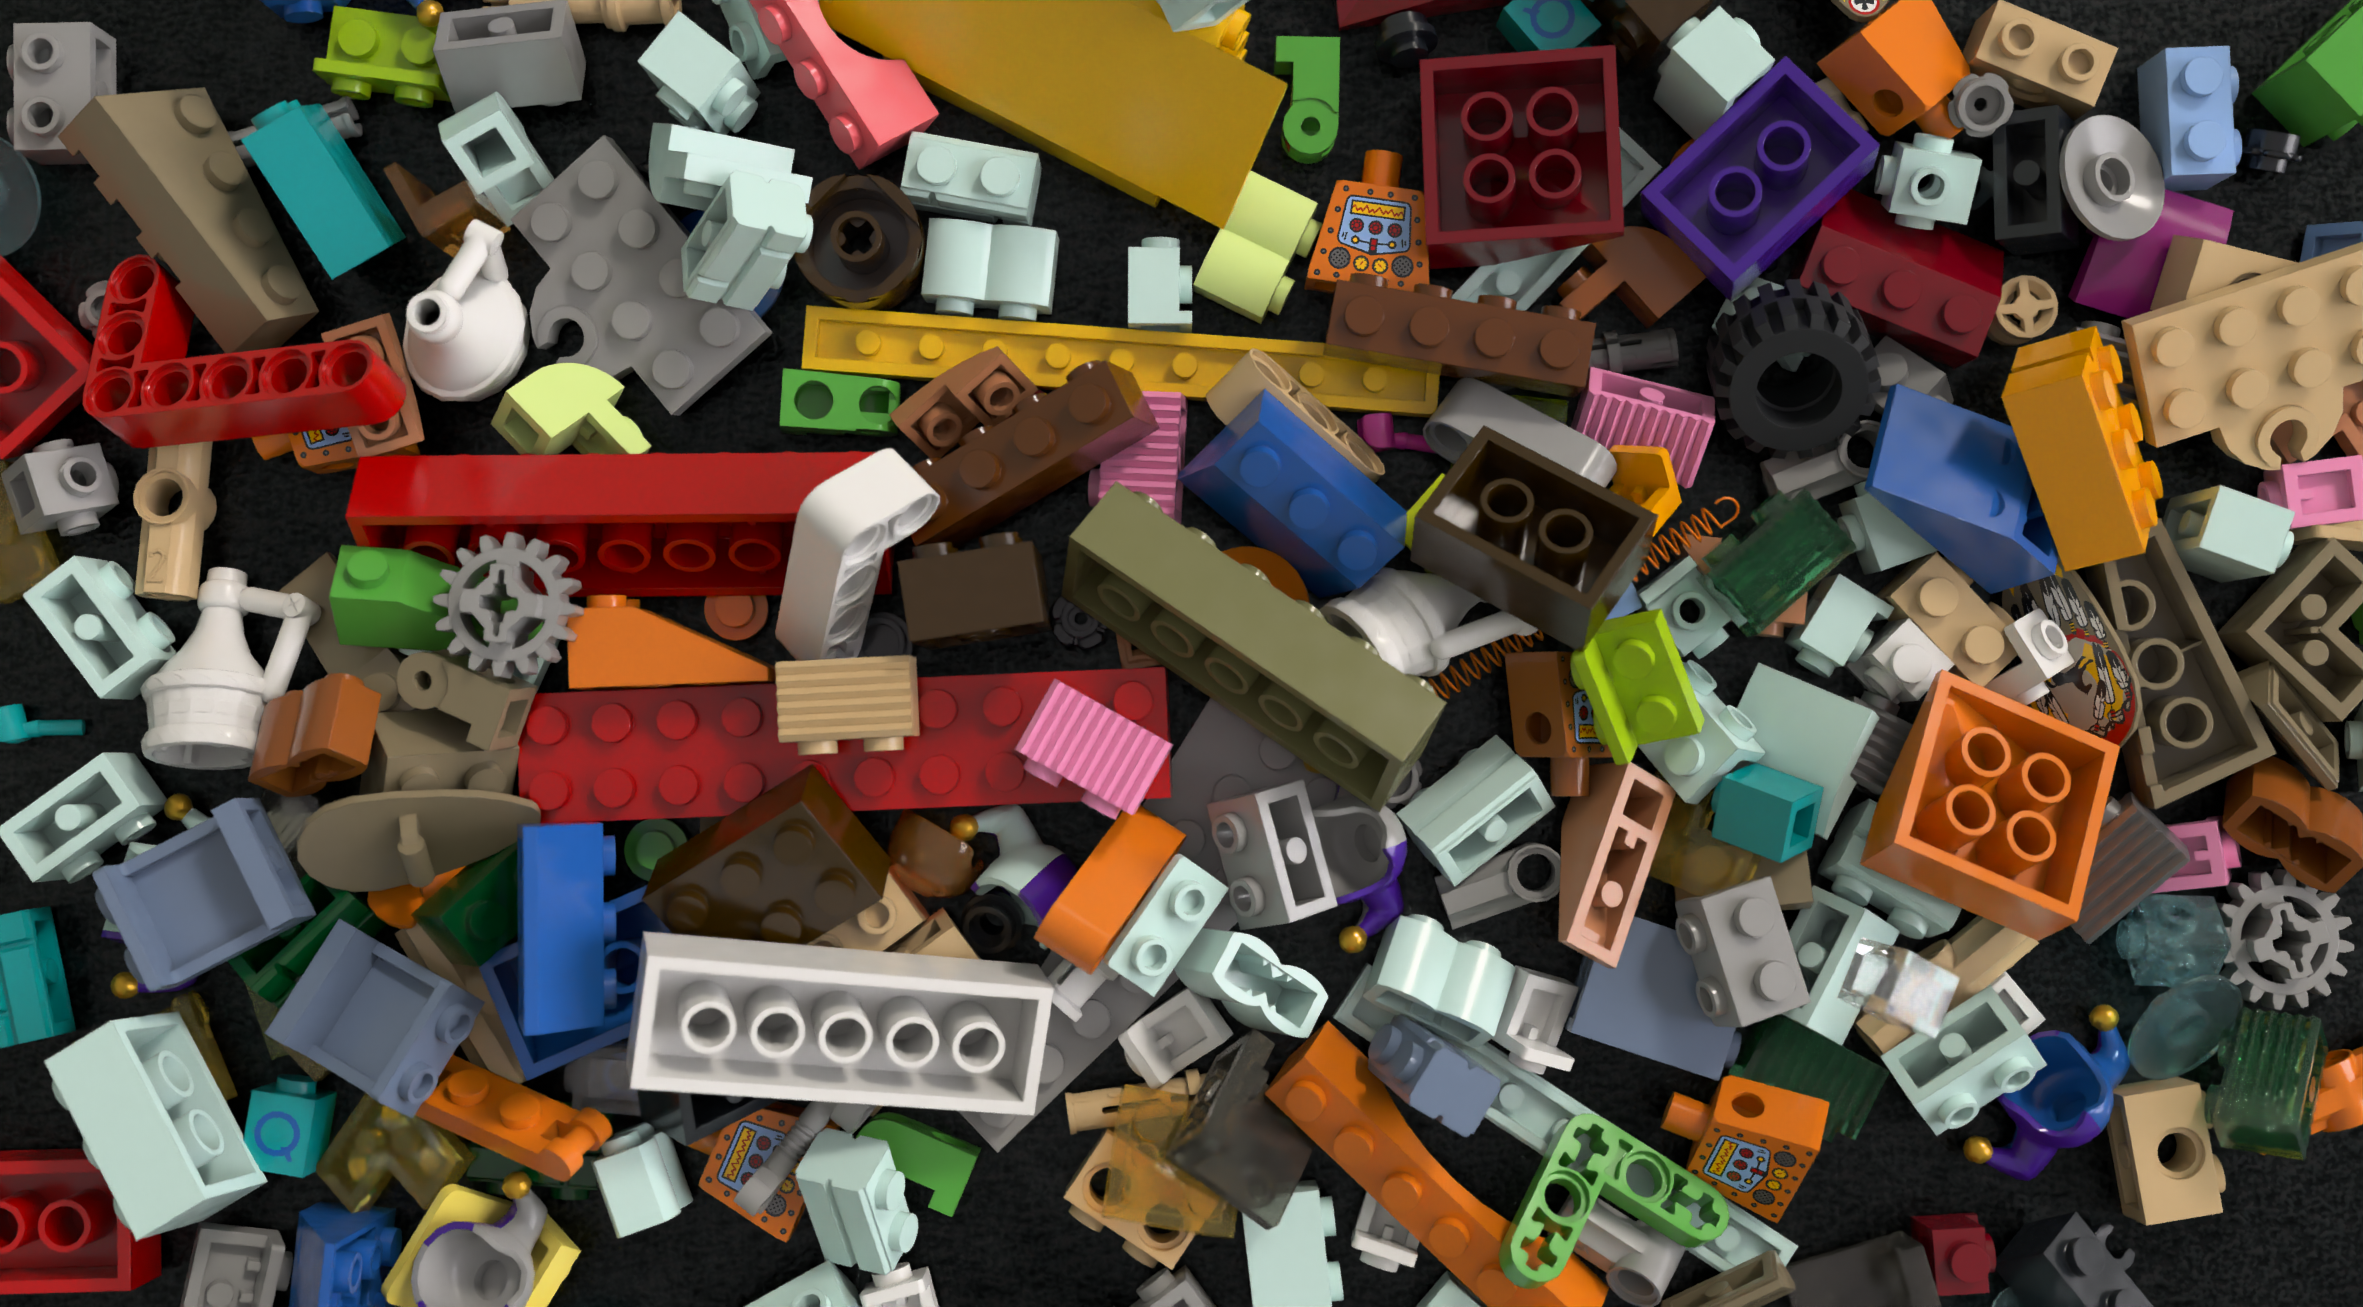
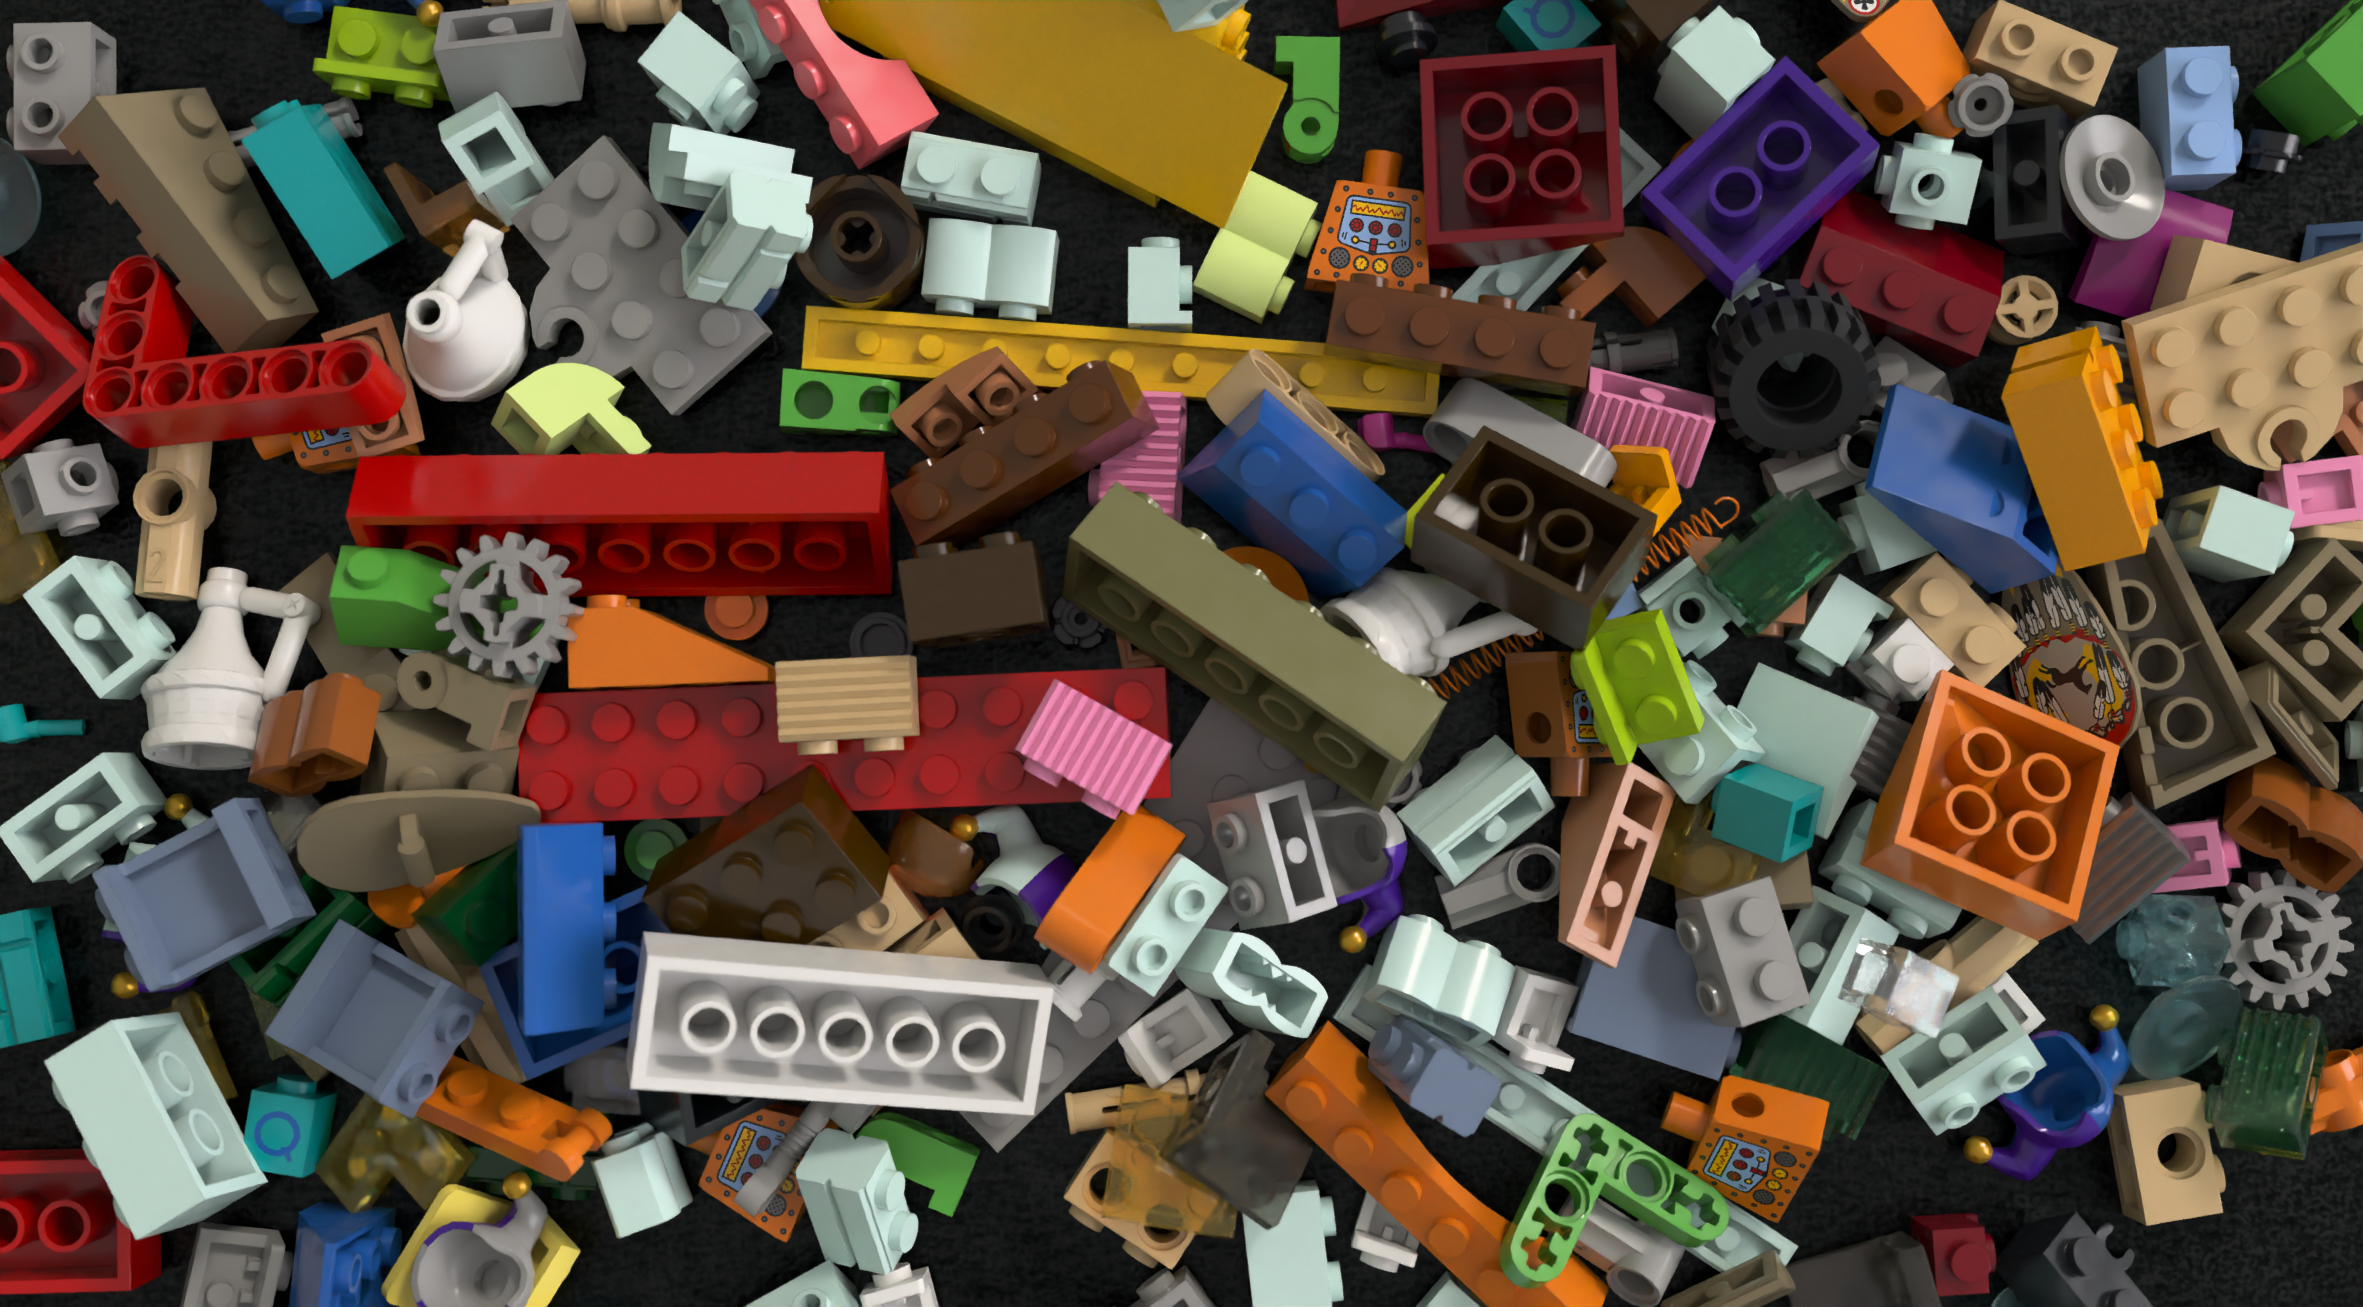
white beam [775,449,940,661] -> none
white bracket [1984,608,2075,705] -> none

